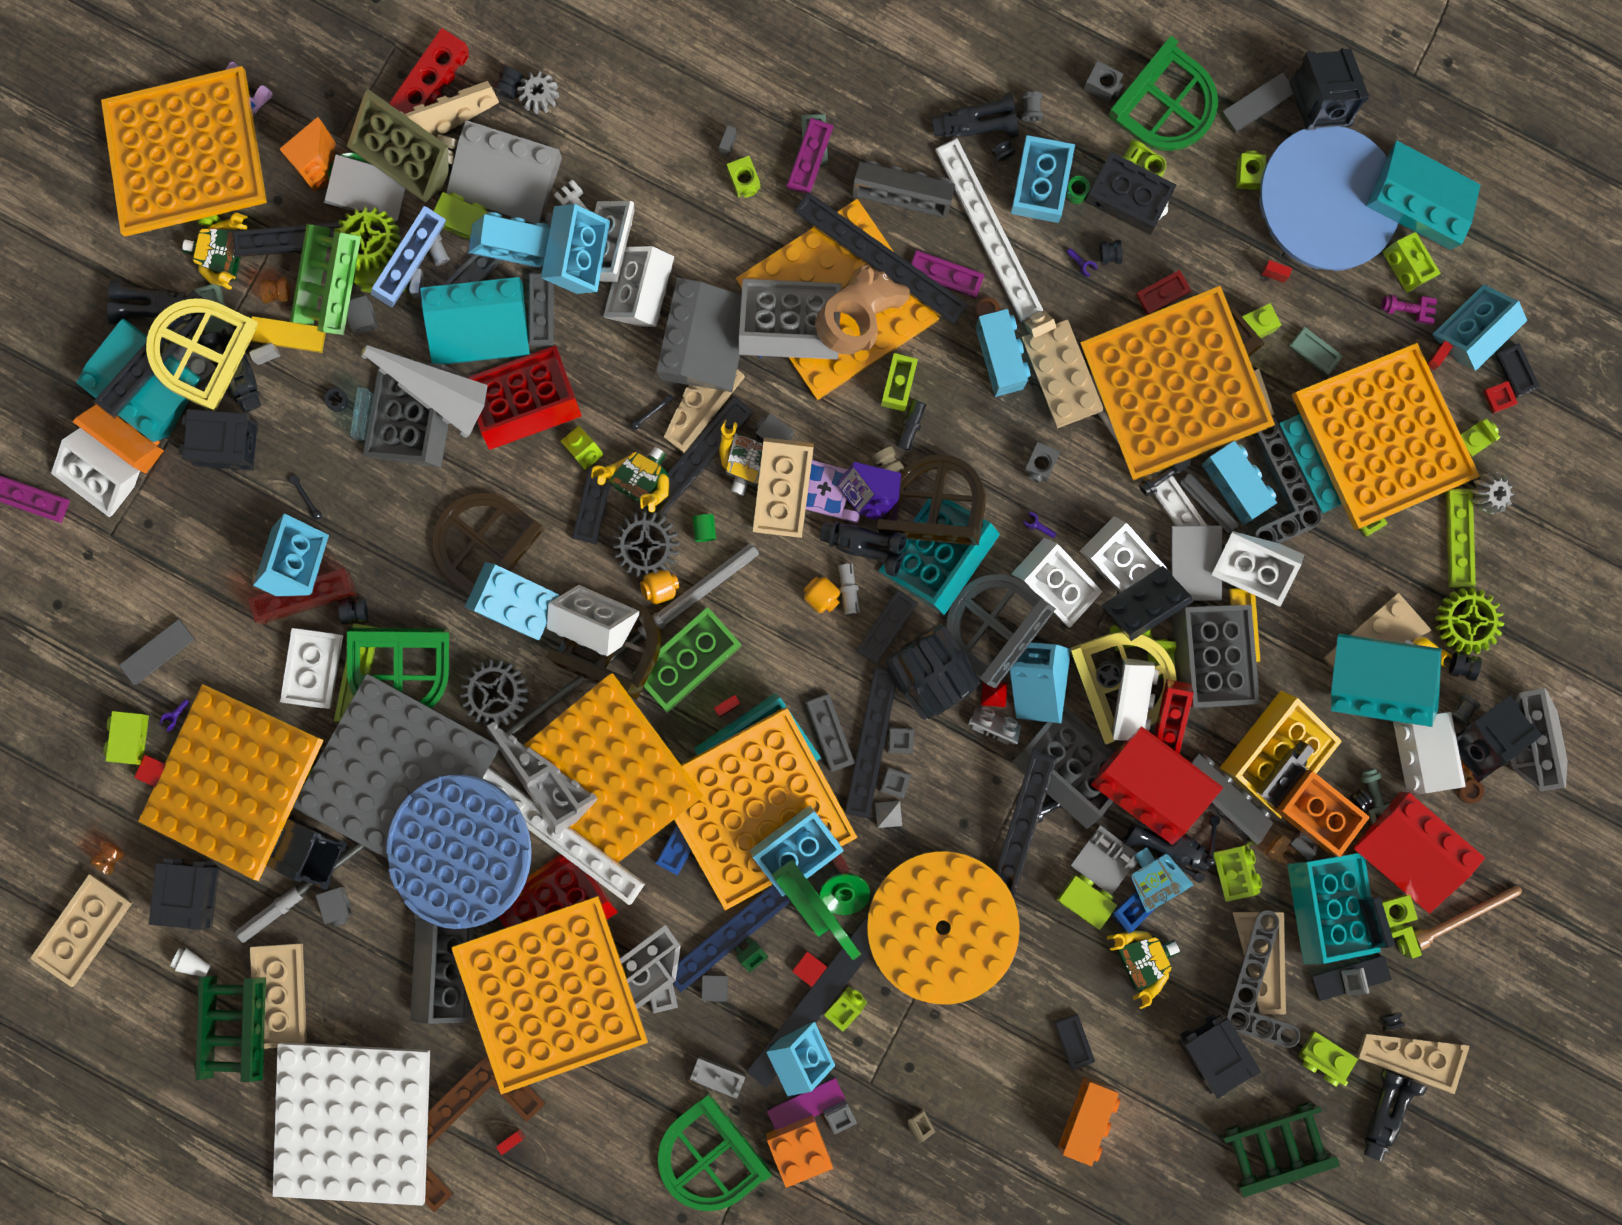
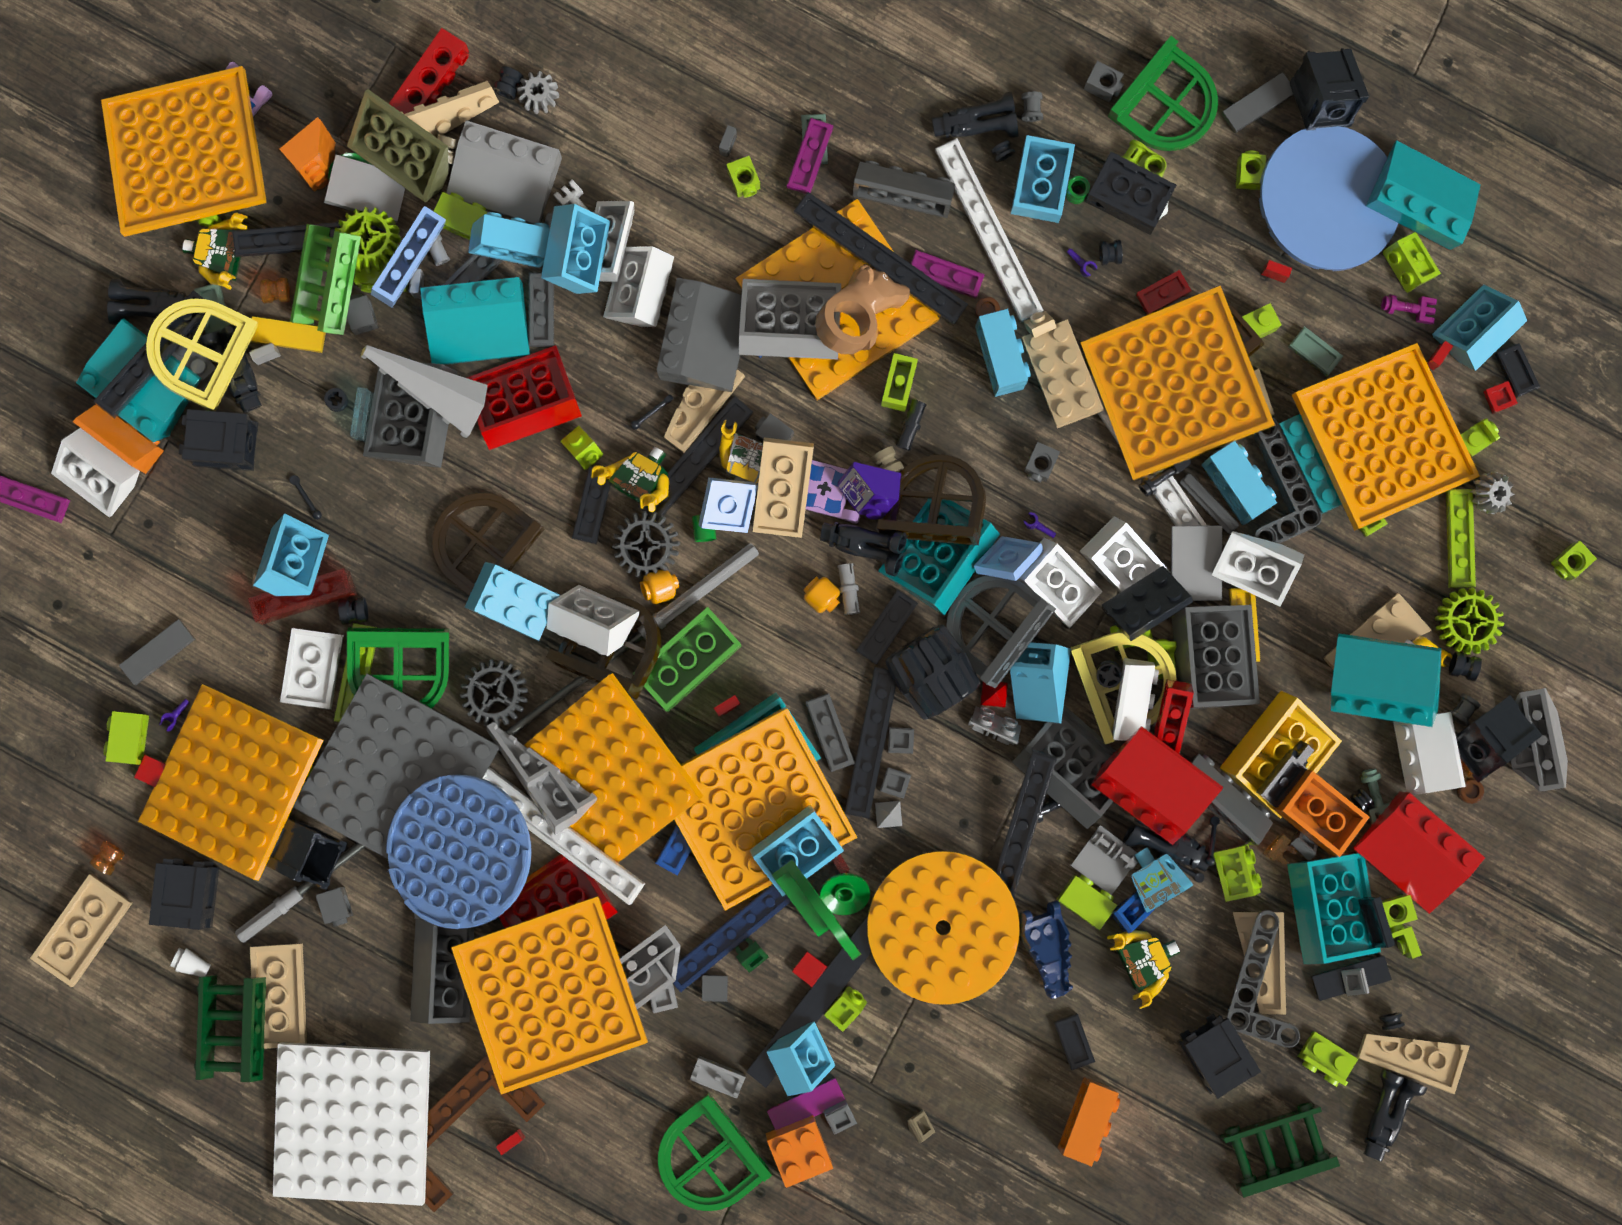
medium nougat piece [1414,886,1522,951] -> none
none -> plate [699,478,758,533]
none -> light blue plate [974,536,1044,581]
none -> dark blue animal [1019,900,1073,999]
none -> lime brick [1551,541,1597,581]

